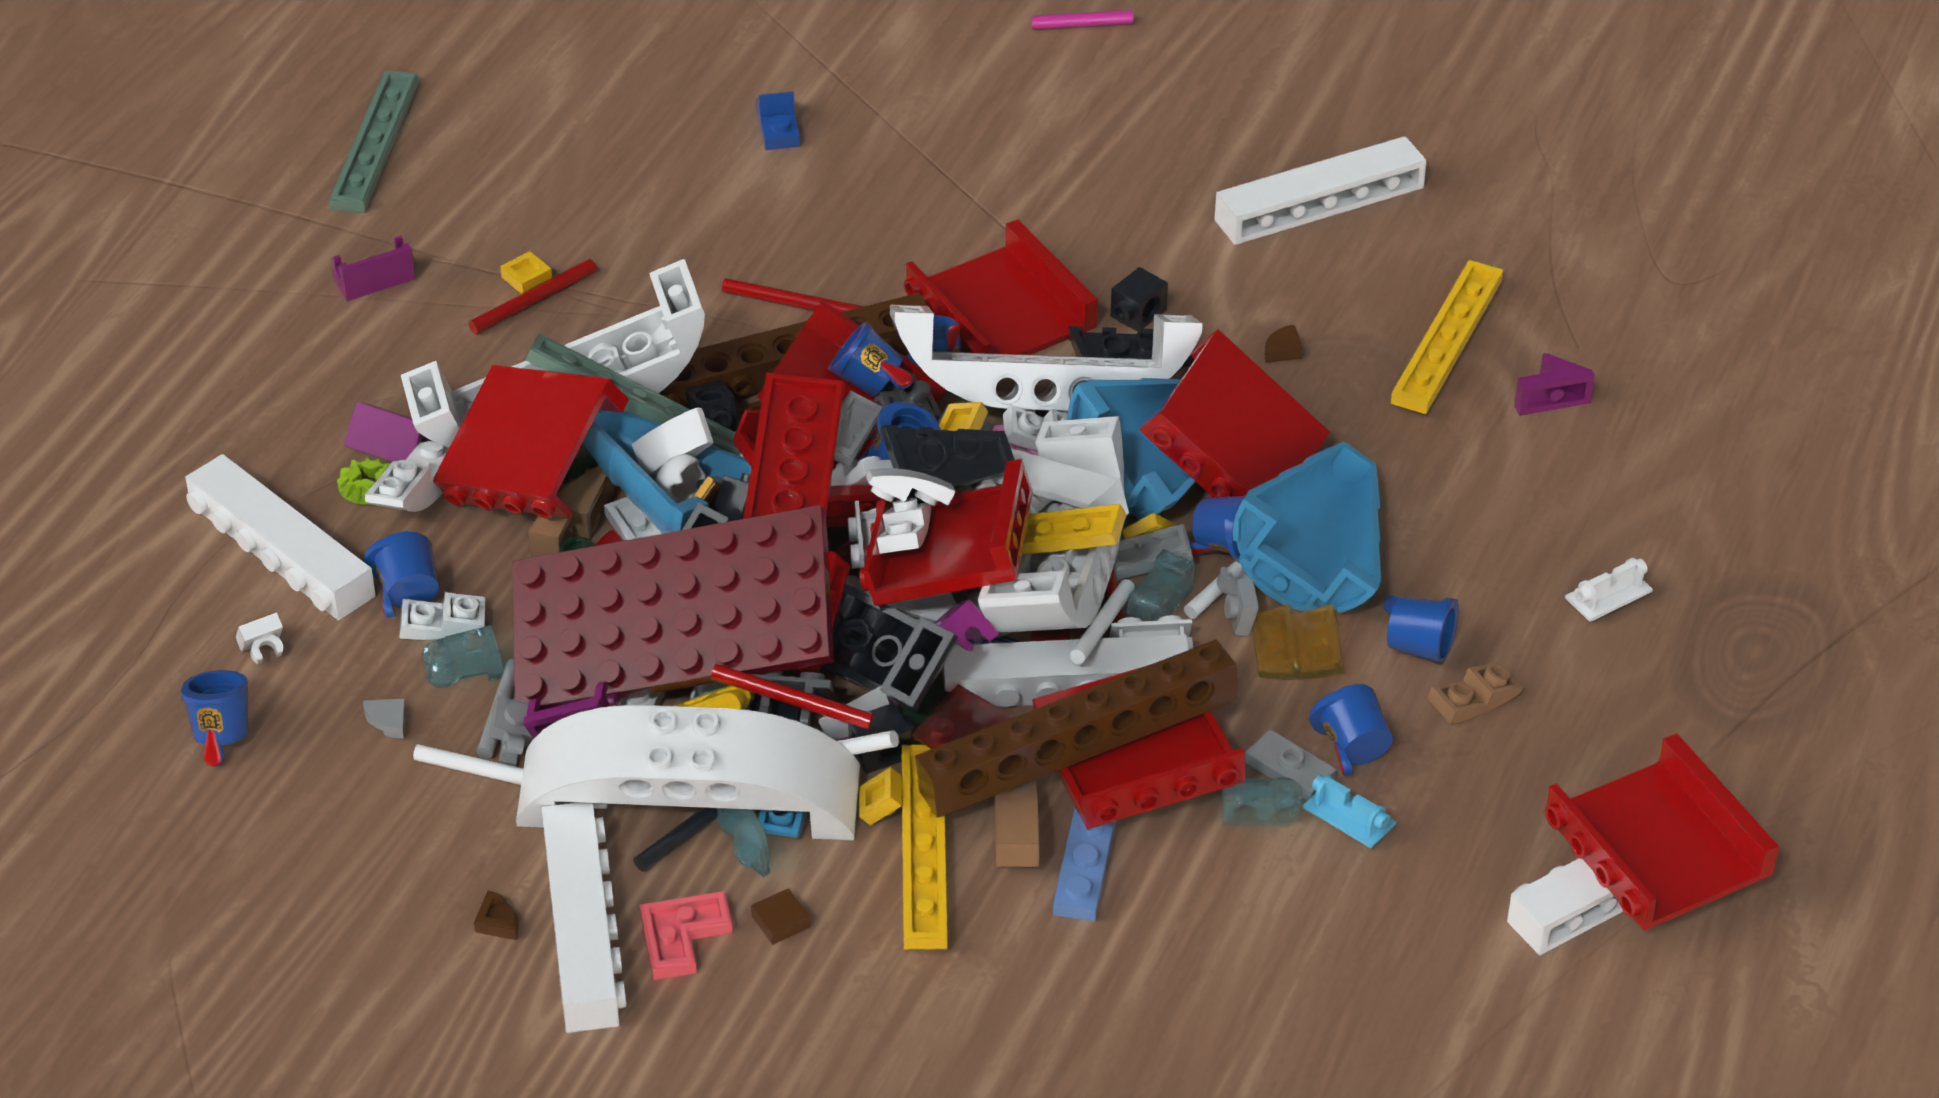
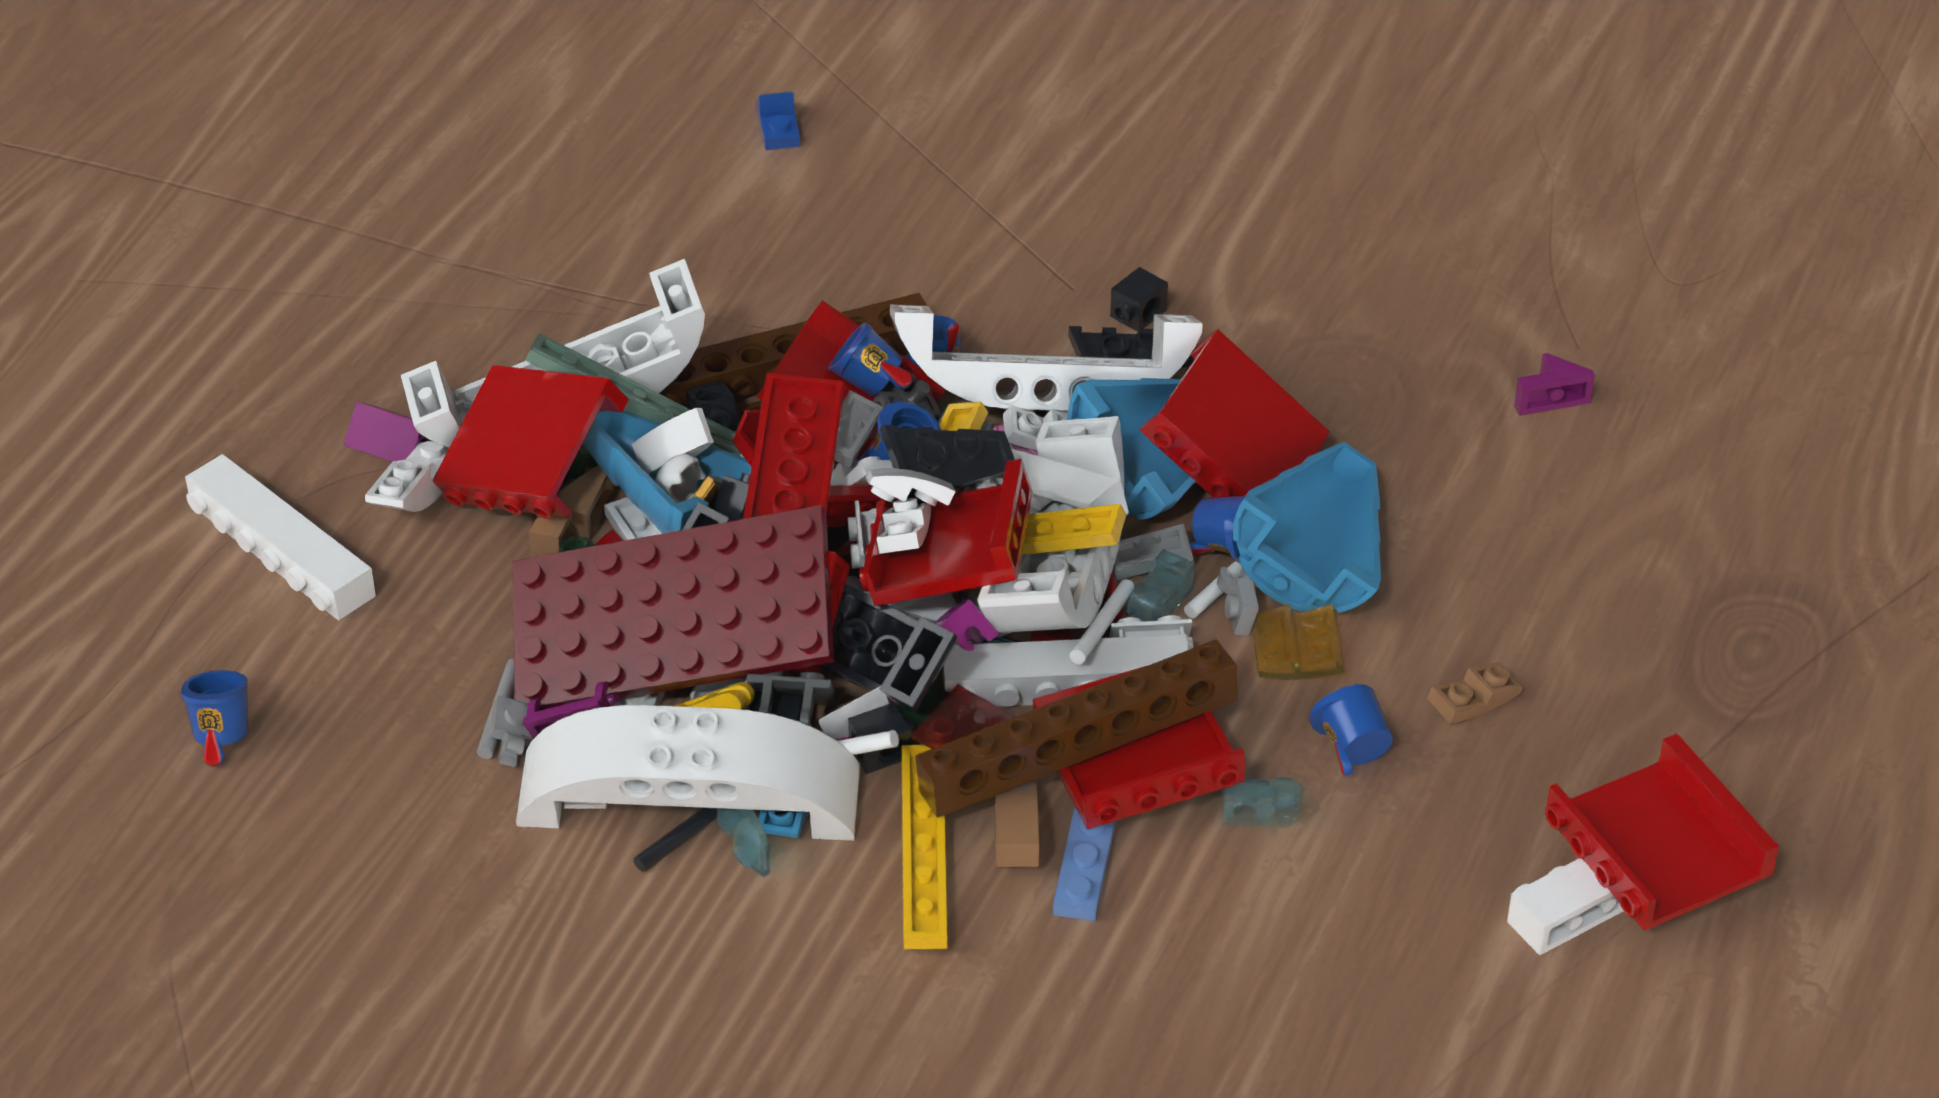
white tile [236,613,283,665] -> none
sand green tile [329,70,419,213] -> none
magenta hinge [332,236,415,301] -> none
lime gear [337,456,391,505] -> none
light grey tile [363,699,406,738] -> none
blue hat [364,531,439,618] -> none
white slope [399,592,485,640] -> none
white bar [413,744,524,785] -> none
clear light blue leg [422,625,504,688] -> none
red bar [469,259,597,334] -> none
reddish brown tile [474,891,519,940] -> none
yellow plate [500,251,552,294] -> none
white brick [542,802,626,1033] -> none
coral tile [640,891,733,980] -> none
red bar [711,663,874,730] -> none
red bar [722,278,864,312] -> none
reddish brown tile [751,888,810,945] -> none
yellow plate [859,767,902,826] -> none
red panel [904,219,1098,355] -> none
dark pink bar [1031,10,1134,30] -> none
yellow tile [1123,513,1176,539] -> none
white brick [1215,136,1426,245] -> none
light grey plate [1245,729,1337,801] -> none
reddish brown tile [1264,325,1302,362] -> none
medium azure hinge [1303,774,1396,849] -> none
blue hat [1383,595,1459,664] -> none
yellow plate [1391,260,1503,414] -> none
white hinge [1565,558,1653,622] -> none

